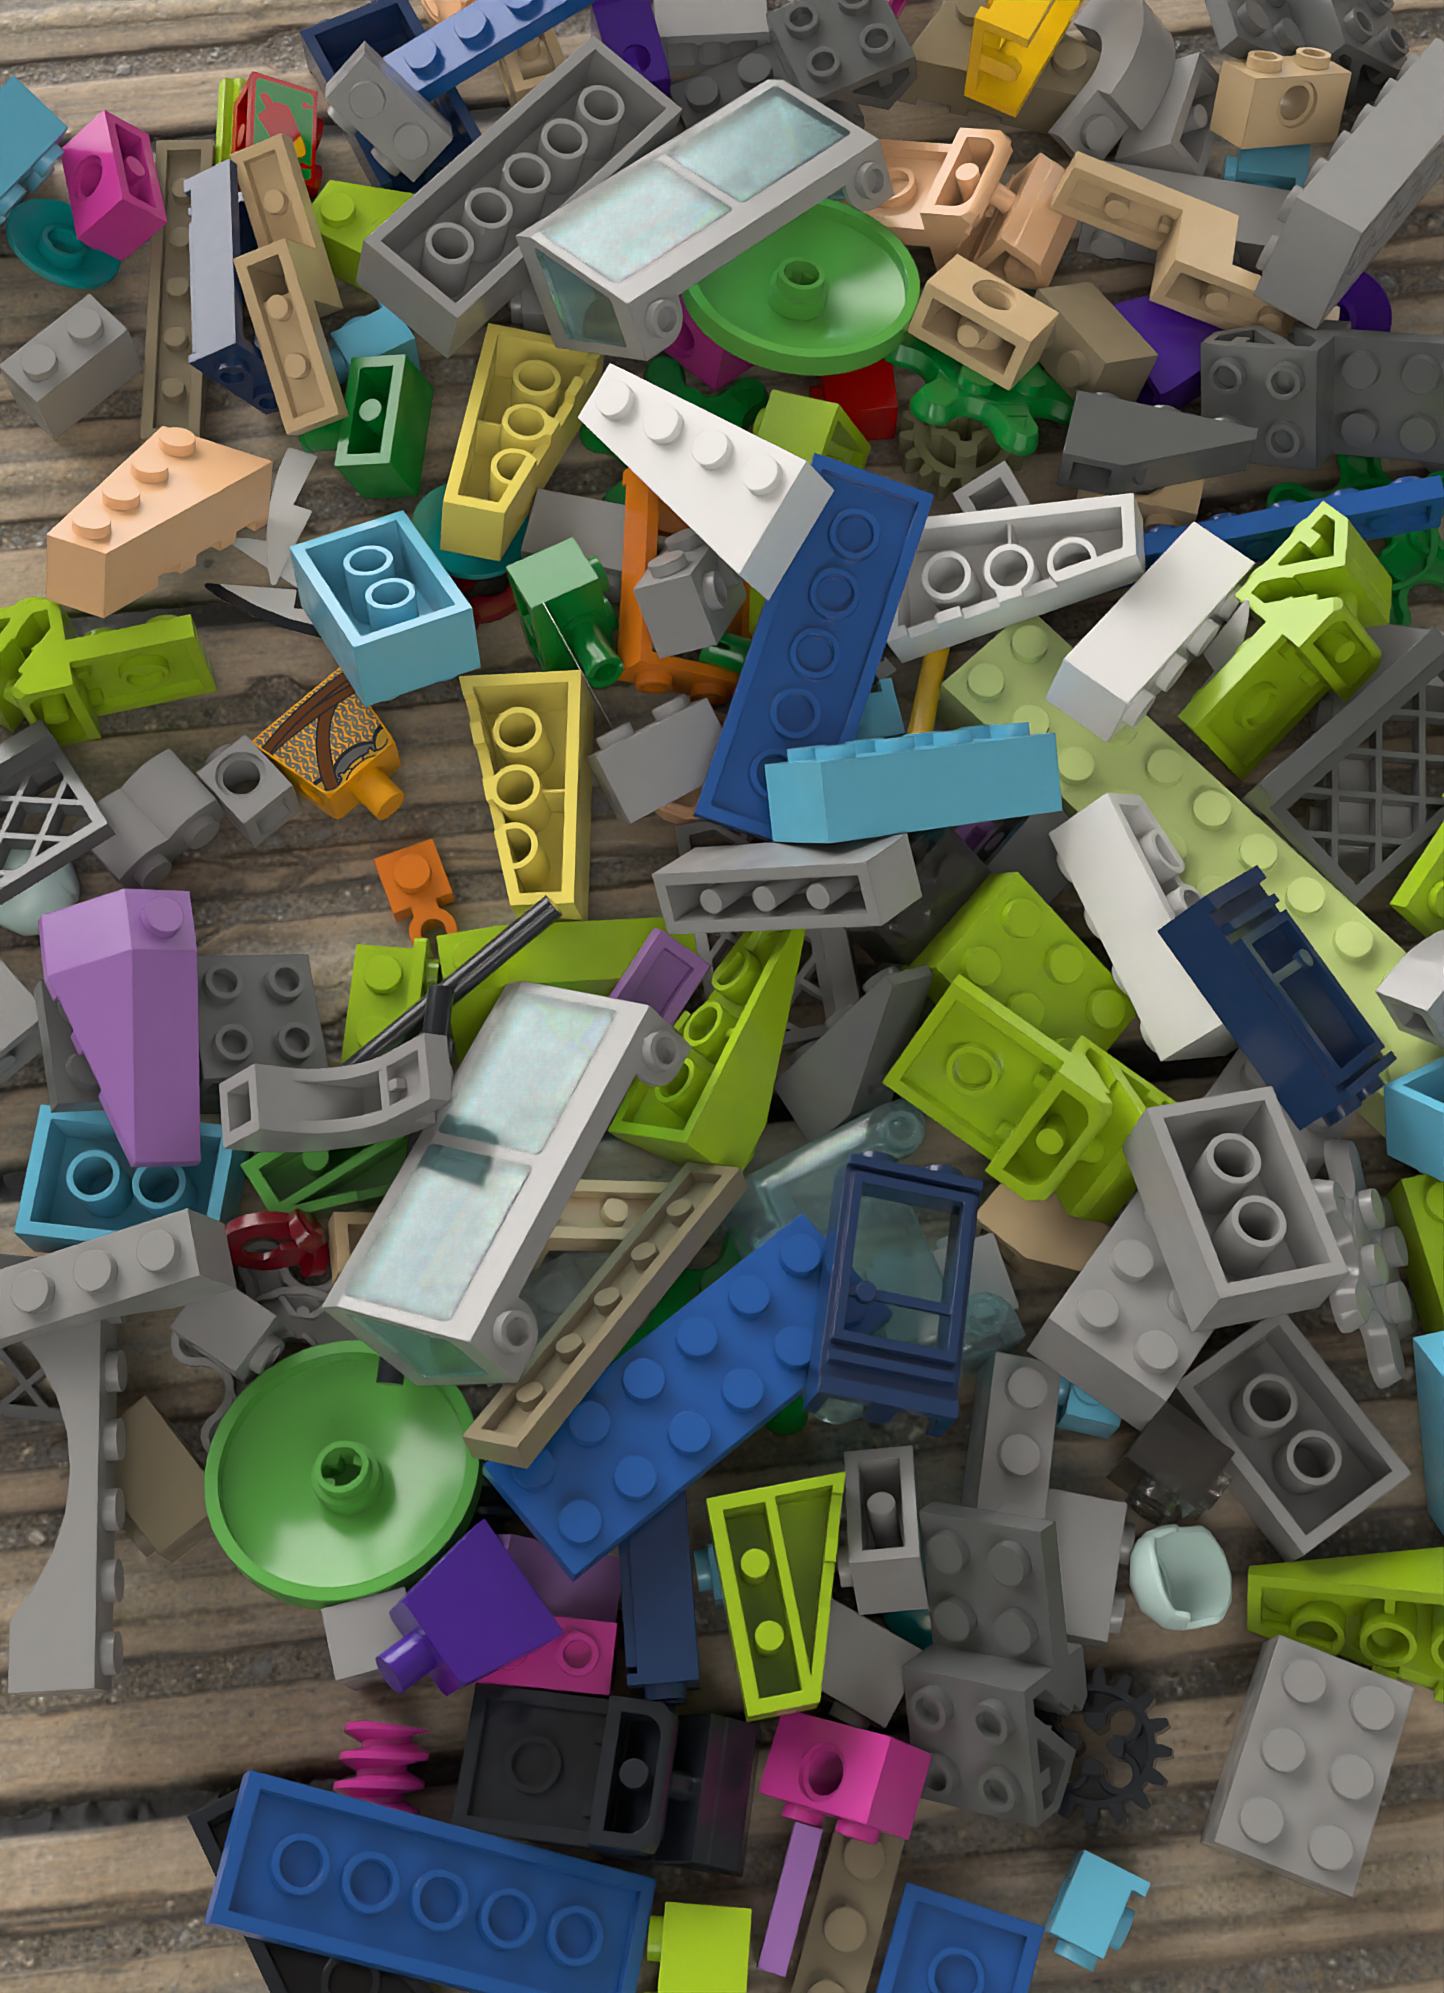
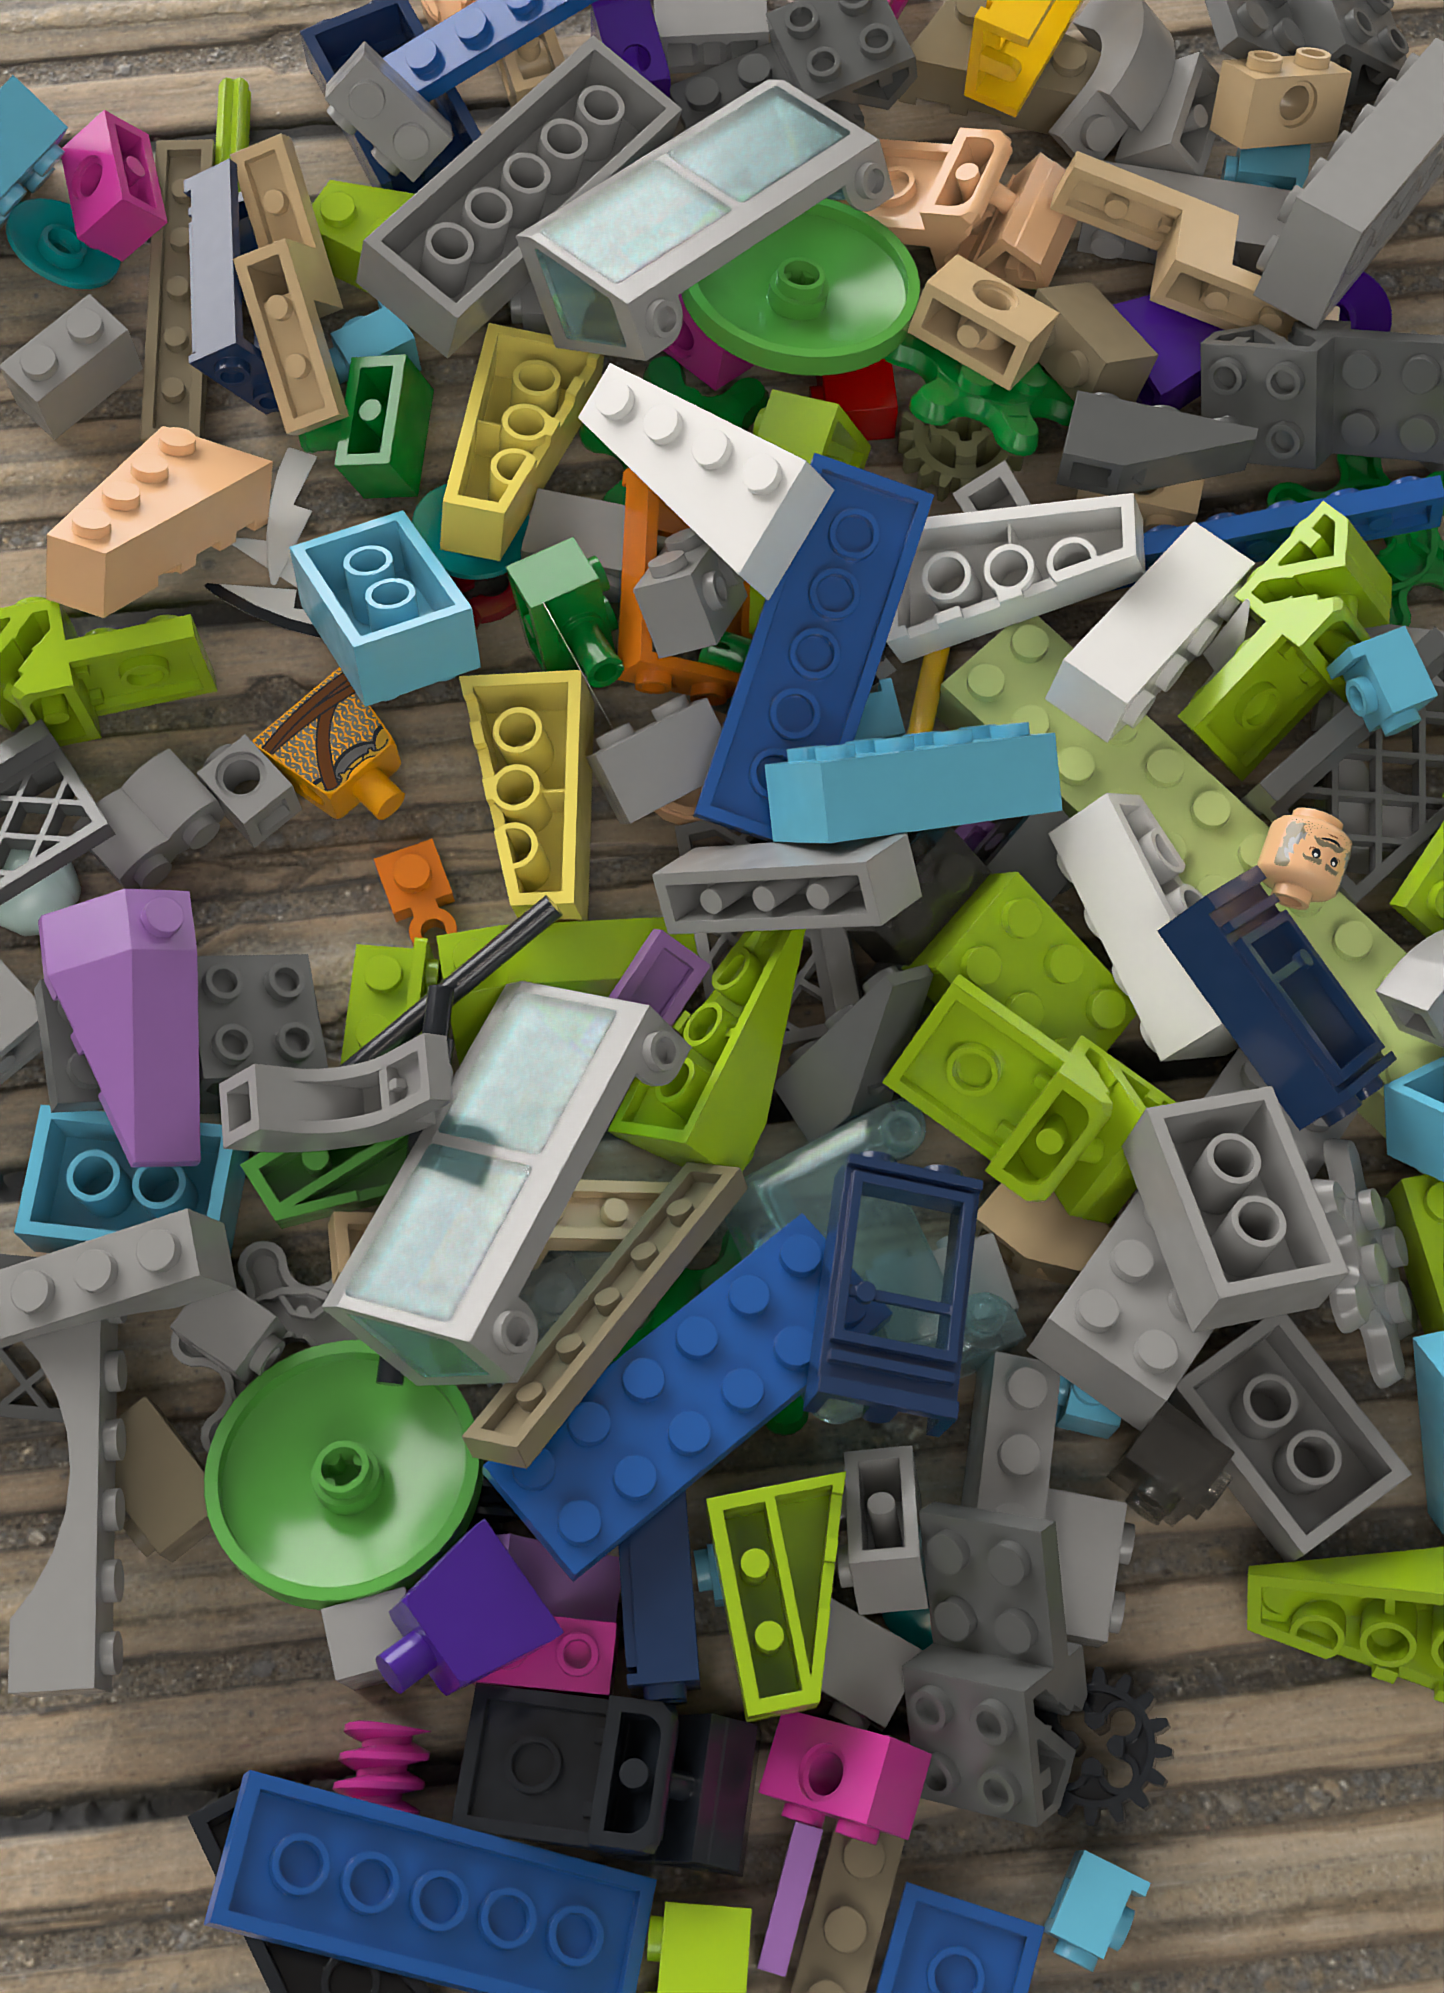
dark red piece [225,1208,329,1277] -> none
brick [231,71,324,199] -> none
light aqua hair [1129,1524,1232,1631] -> none
light grey brick [1199,1635,1415,1897] -> none
none -> light nougat head [1257,808,1352,910]
none -> medium azure brick [1326,626,1438,737]

